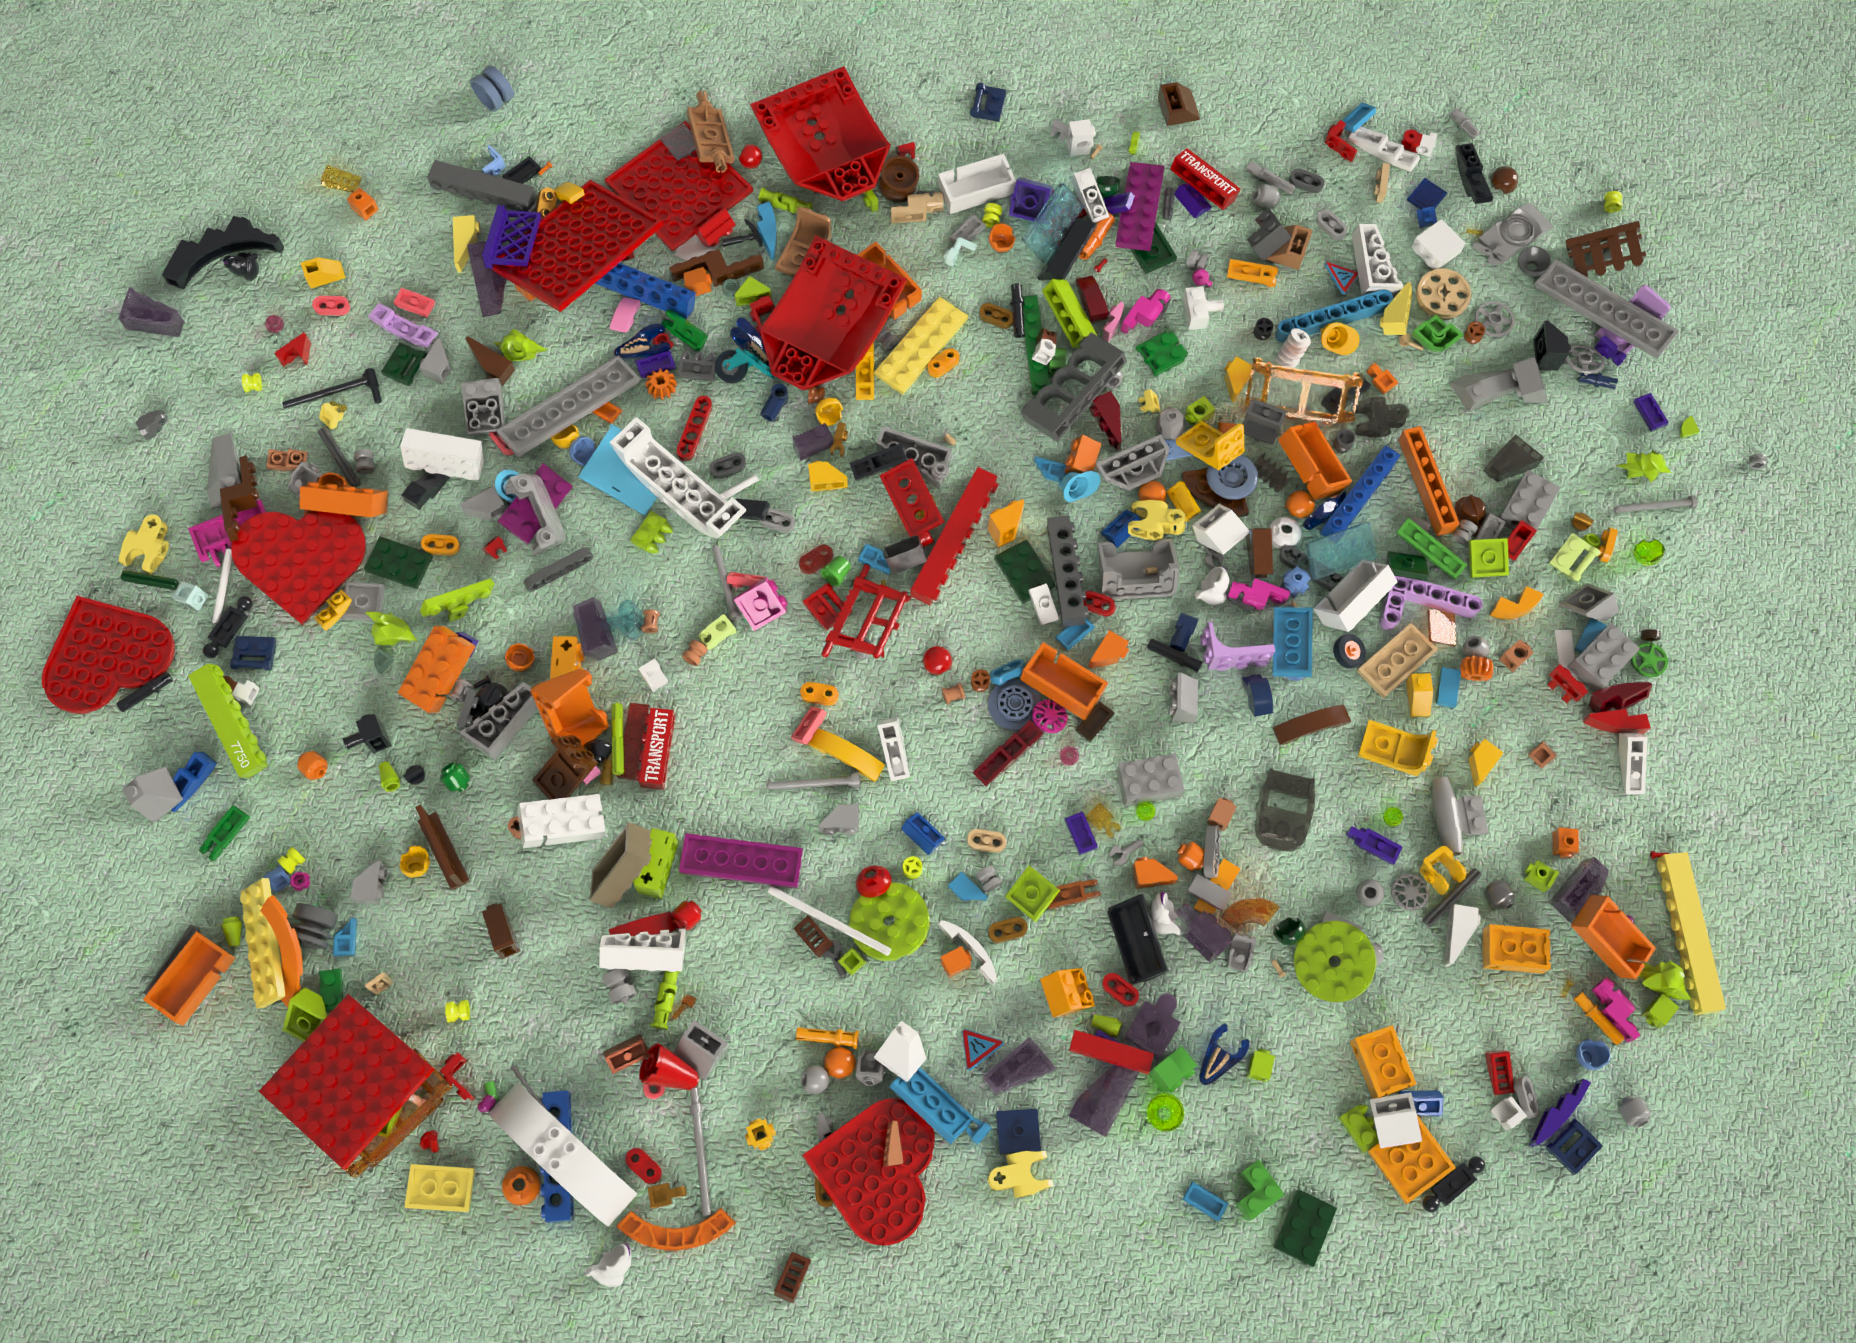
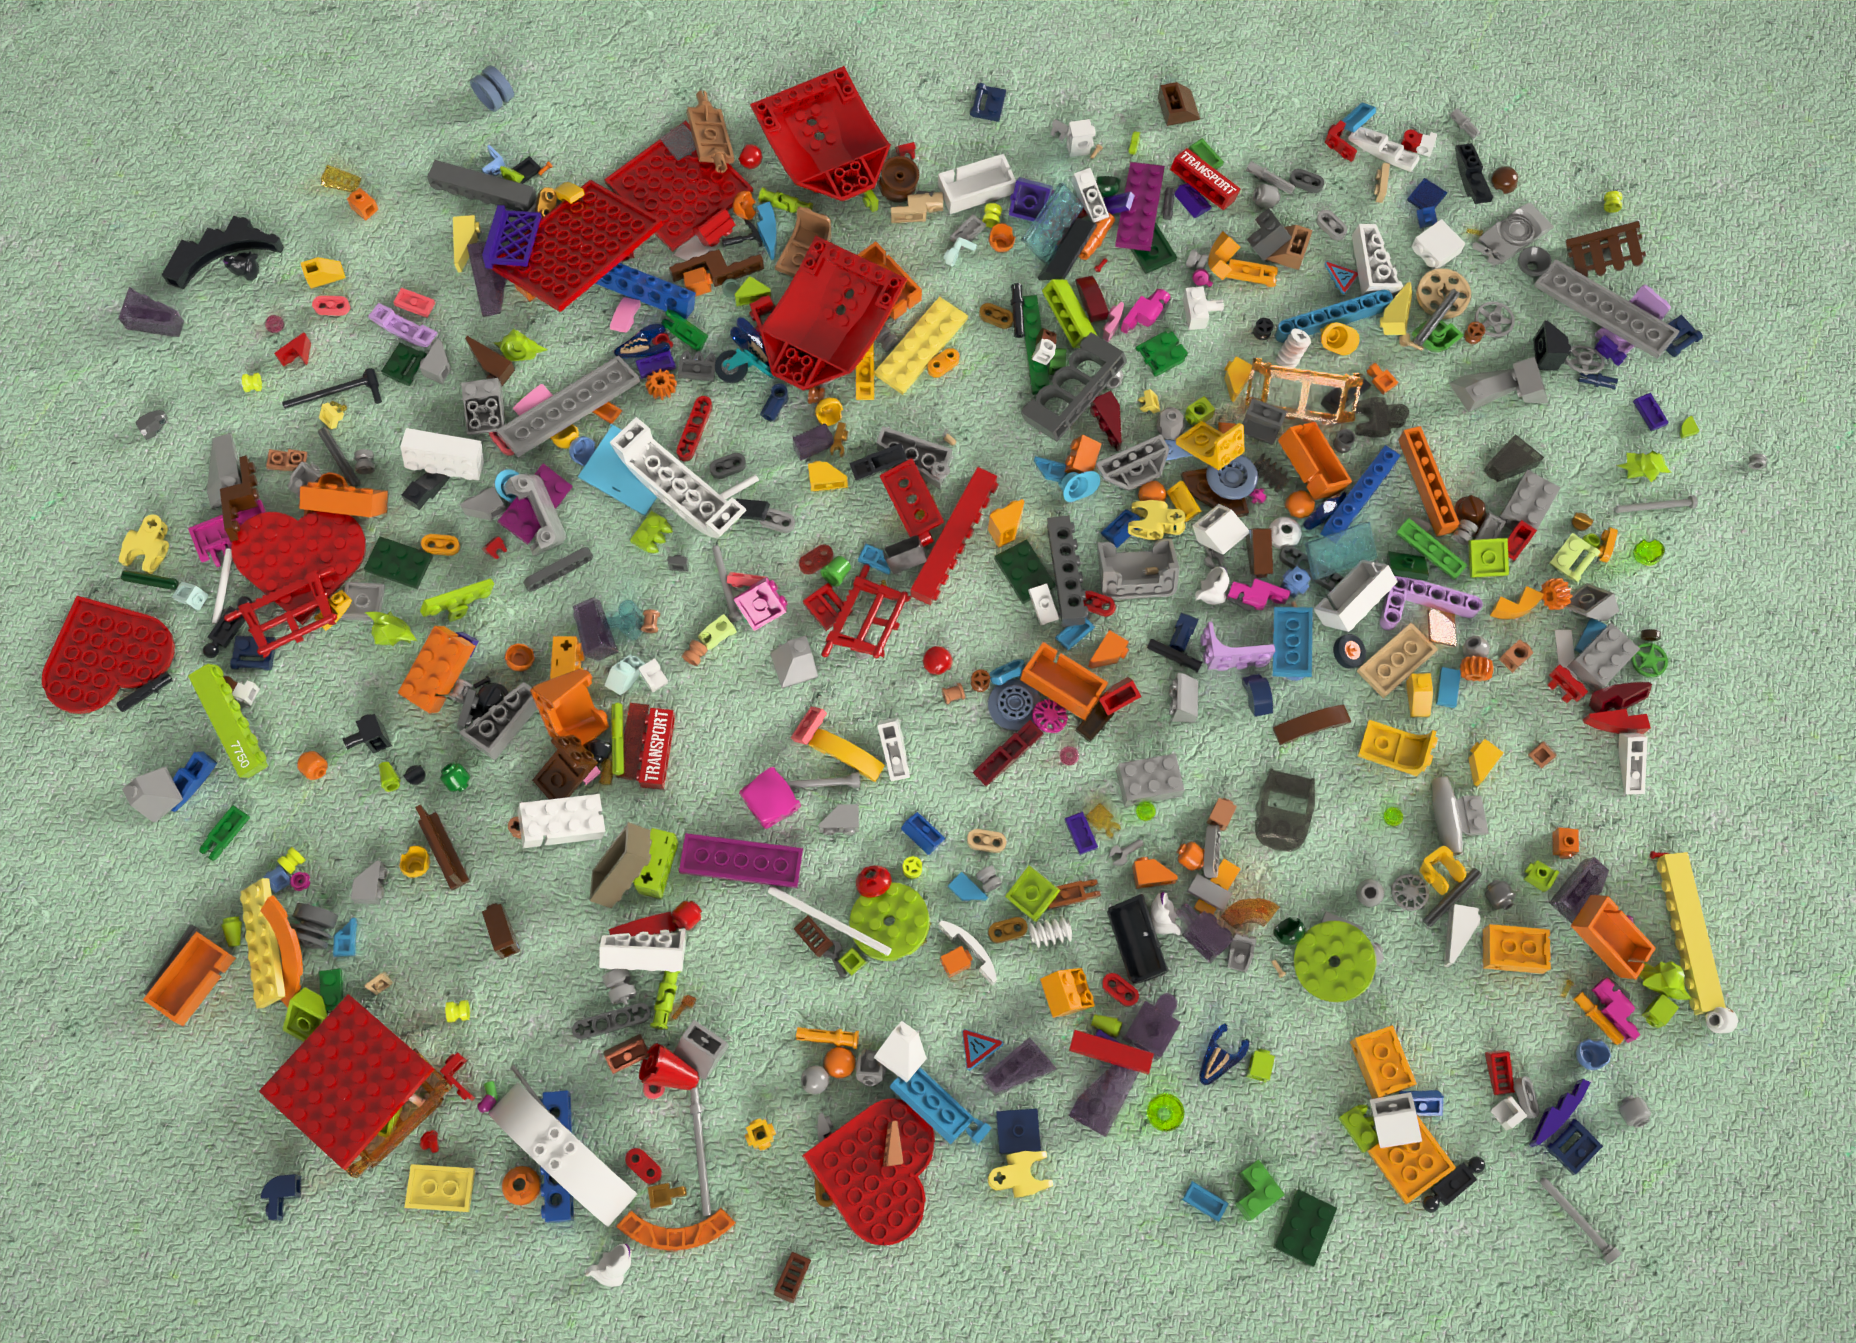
sand green tile [374,647,394,674] -> none
light orange plate [800,682,838,706] -> none
bright green brick [1149,1046,1198,1094] -> none
dark purple hinge [1346,826,1403,865] -> none
none -> red piece [224,566,337,658]
none -> dark blue brick [260,1174,302,1221]
none -> lime slope [500,166,524,183]
none -> bright pink slope [513,384,553,416]
none -> dark grey beam [572,1003,651,1040]
none -> light aqua slope [604,654,646,695]
none -> dark grey plate [668,555,689,572]
none -> orange hair [733,191,756,220]
none -> dark pink piece [739,767,801,829]
none -> light grey slope [770,636,818,689]
none -> white piece [1028,917,1072,948]
none -> red slope [1098,677,1142,715]
none -> bright green tile [1188,138,1224,170]
none -> light orange brick [1208,231,1240,280]
none -> dark pink piece [1249,488,1266,504]
none -> dark grey axle [1414,289,1460,346]
none -> orange gear [1539,578,1573,610]
none -> light grey piece [1540,1178,1621,1264]
none -> dark blue plate [1666,314,1703,357]
none -> white head [1705,1007,1738,1033]

